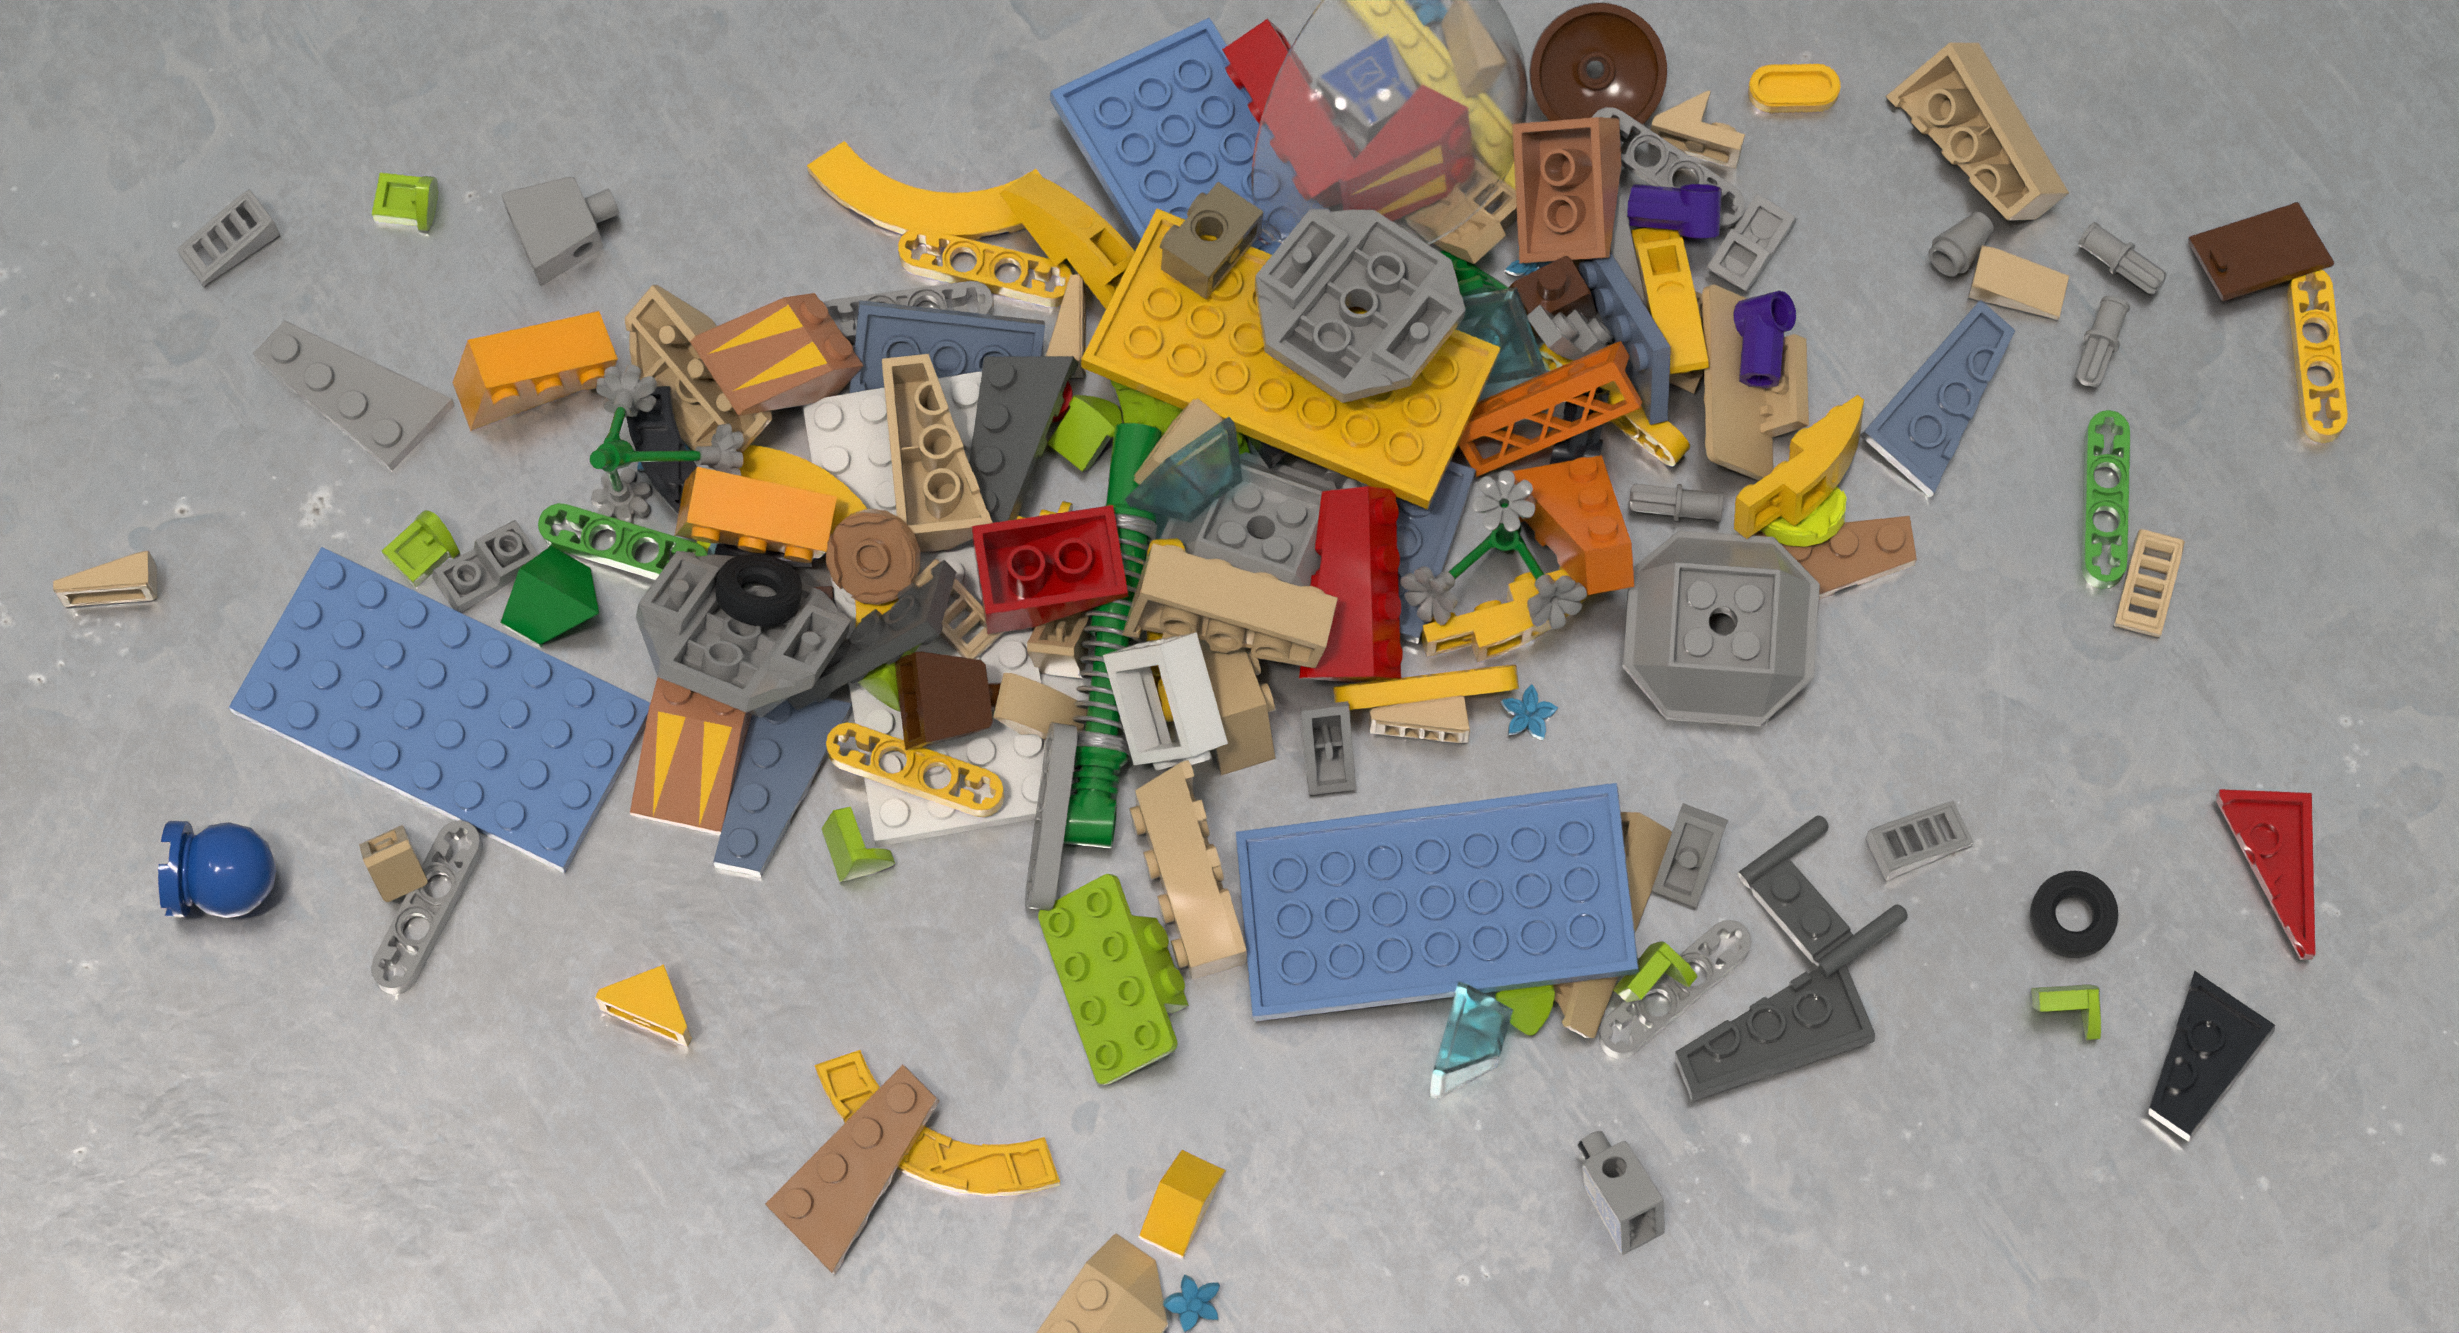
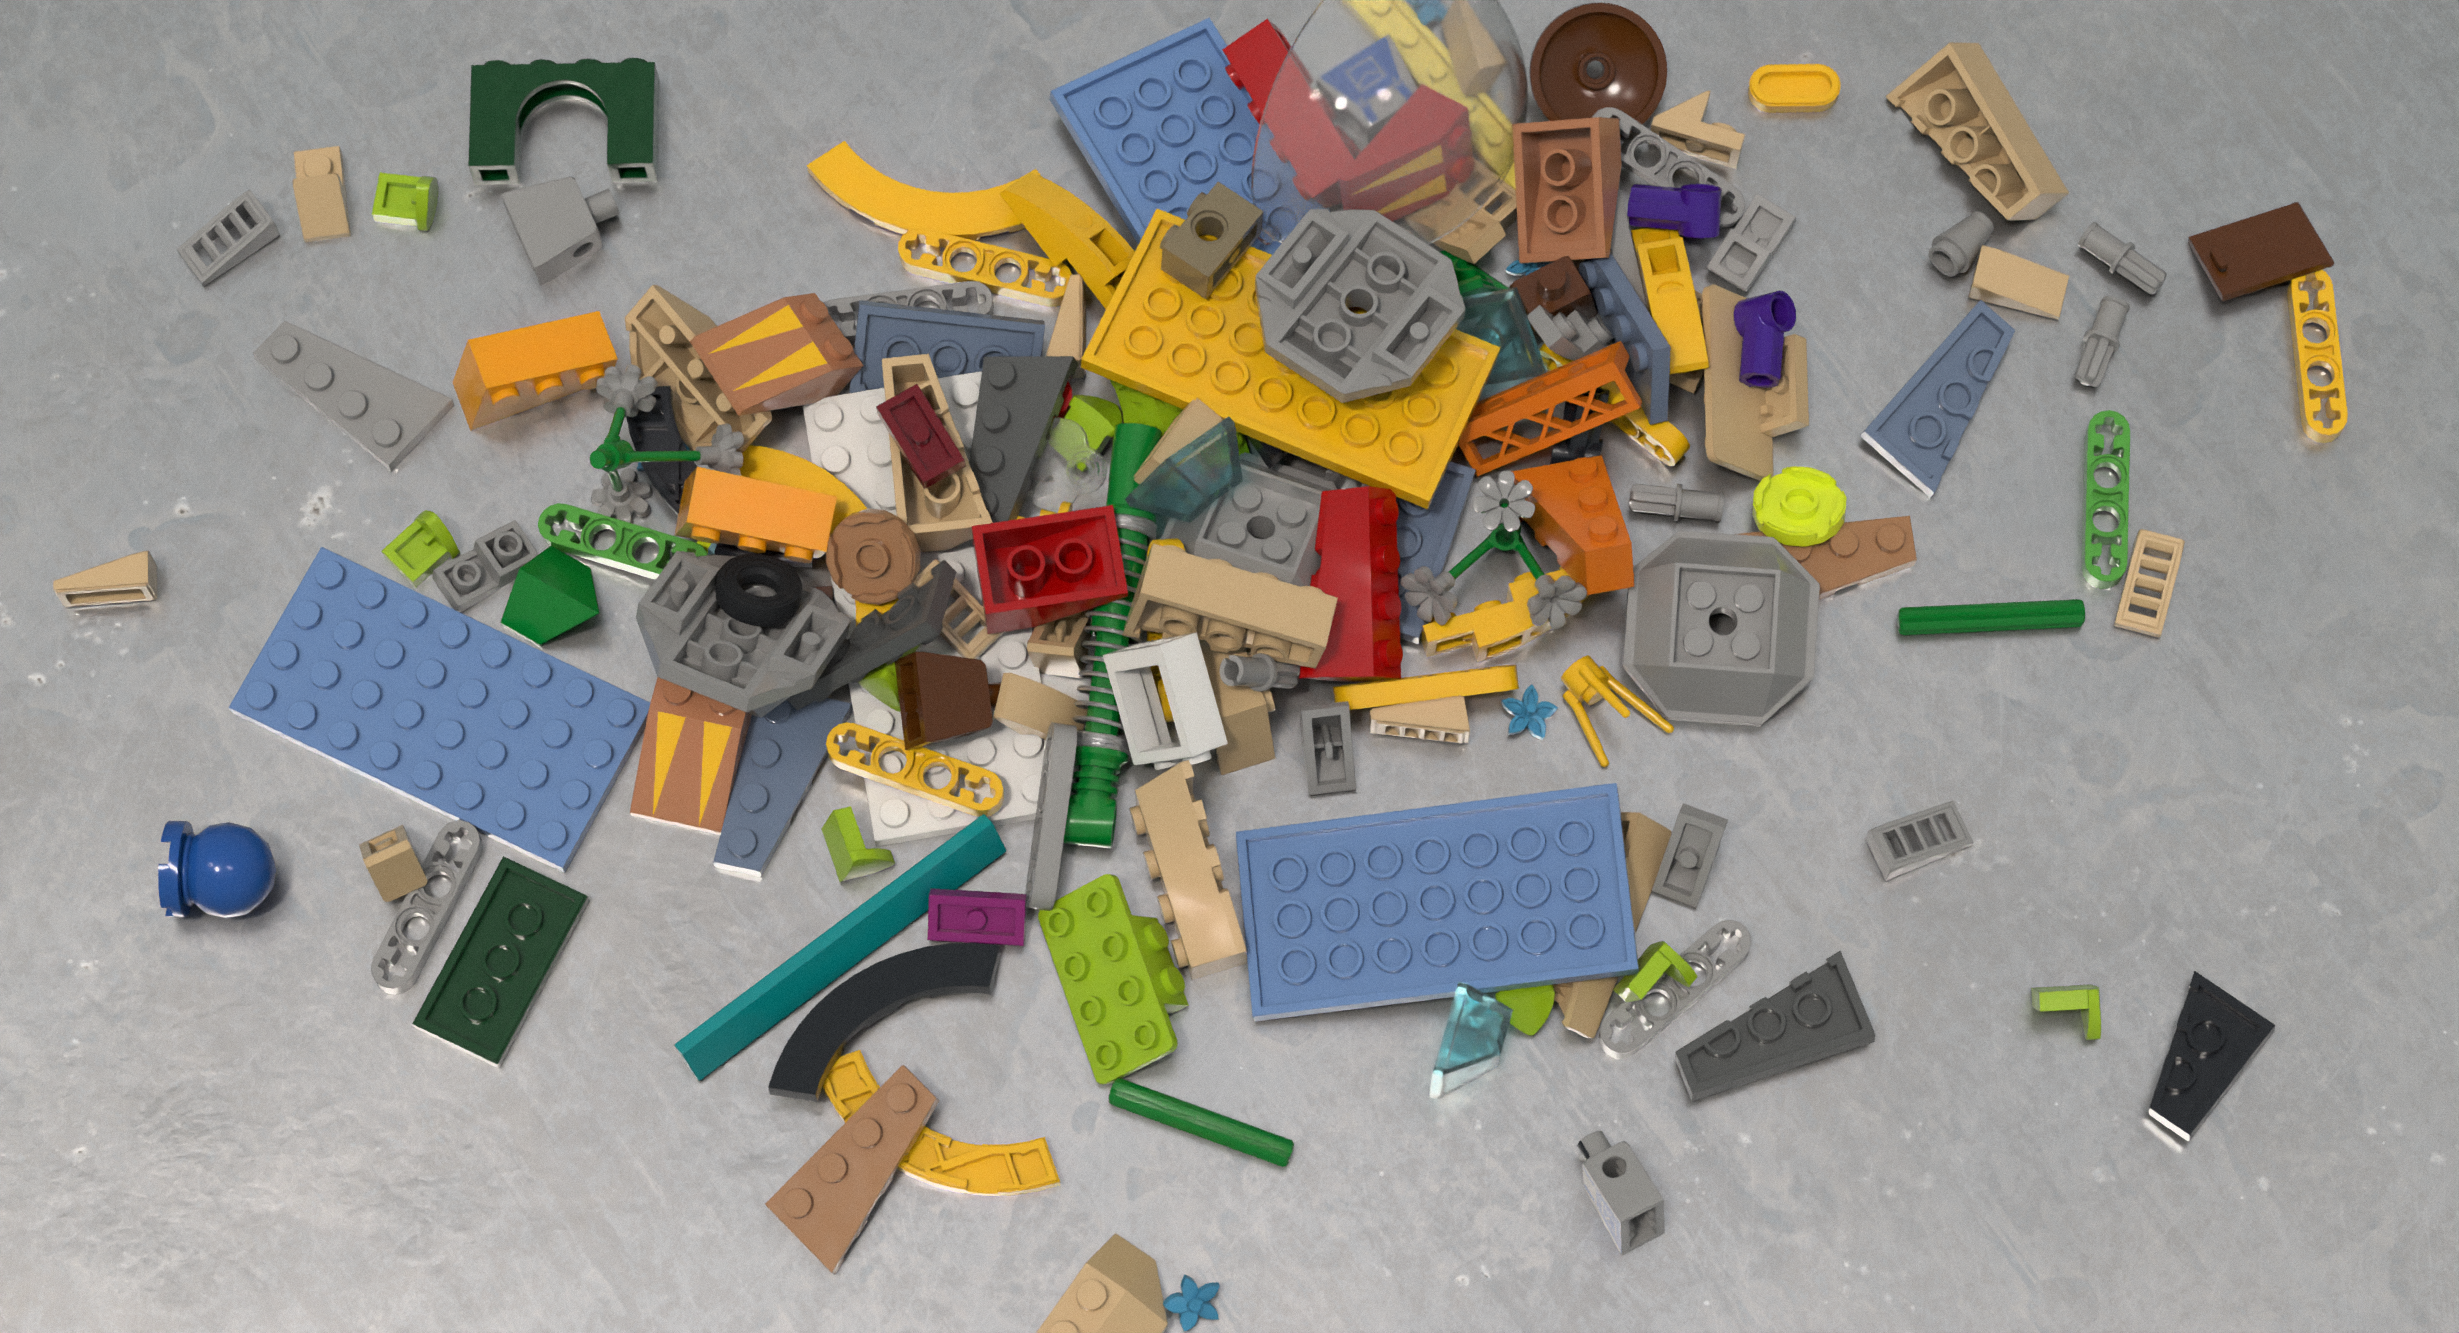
yellow slope [595,965,692,1047] -> none
yellow slope [1139,1150,1226,1259] -> none
yellow slope [1734,395,1864,539] -> none
dark grey plate [1737,815,1908,978] -> none
black tyre [2030,871,2118,958] -> none
red wing [2216,789,2316,960] -> none
none -> tan slope [292,146,351,243]
none -> dark green tile [412,856,590,1069]
none -> dark green arch [468,58,660,185]
none -> teal tile [674,814,1007,1081]
none -> black tile [768,943,1001,1102]
none -> dark red plate [876,384,966,490]
none -> magenta plate [927,888,1027,946]
none -> clear plate [1030,417,1107,510]
none -> green axle [1108,1078,1294,1167]
none -> light grey axle [1219,653,1300,692]
none -> yellow plant [1561,655,1674,768]
none -> green axle [1897,599,2085,635]

